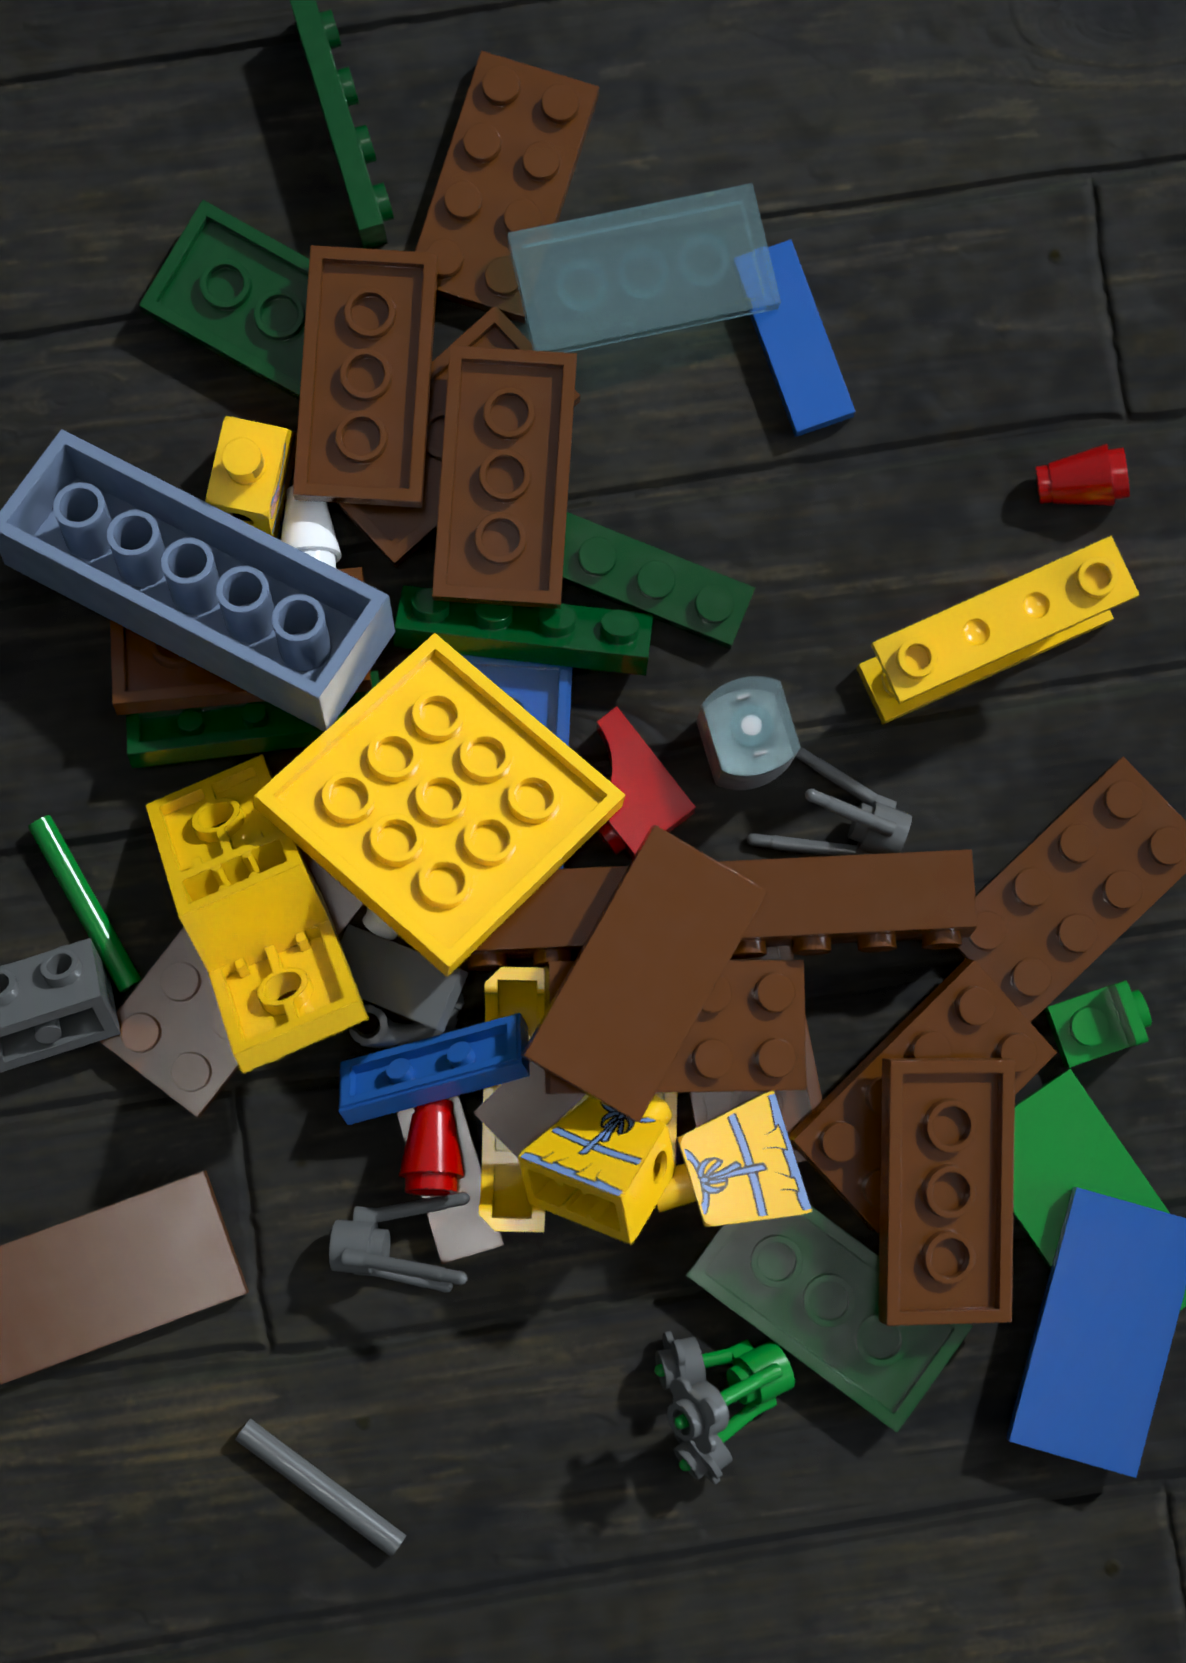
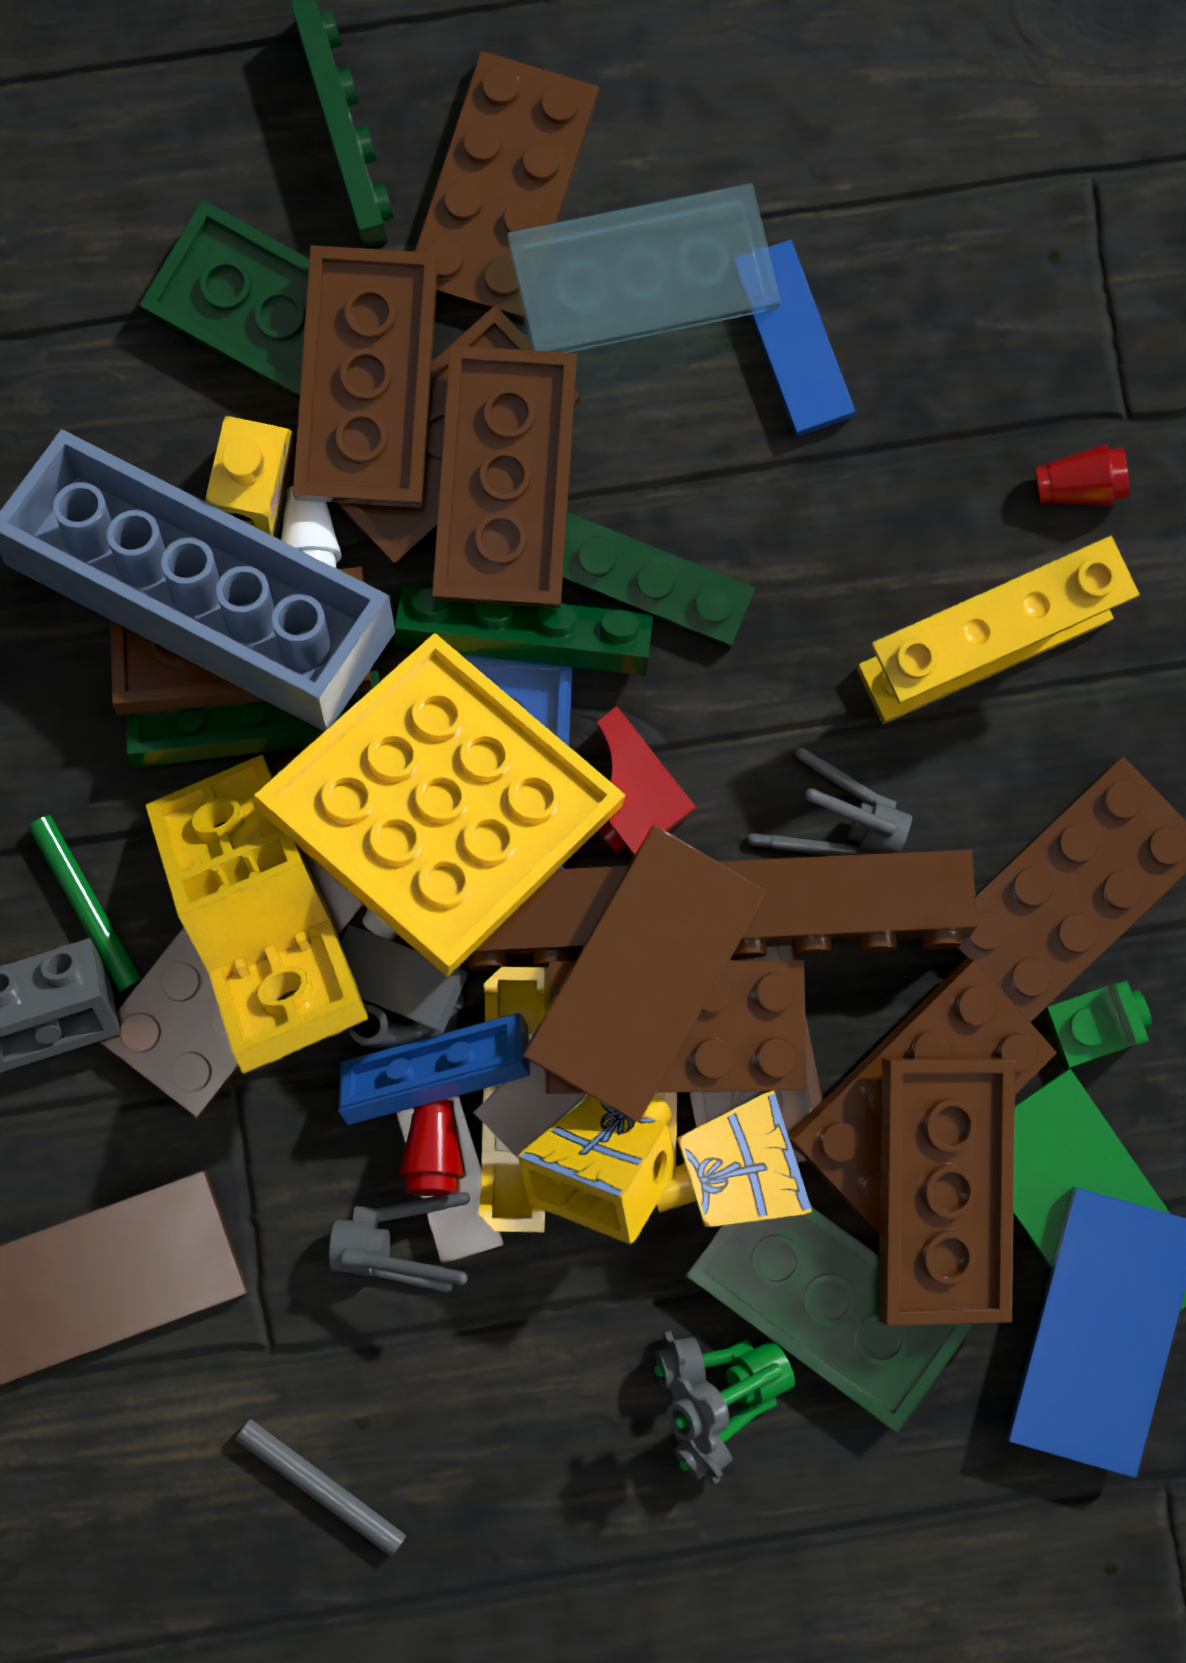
clear light blue piece [697,677,801,790] -> none

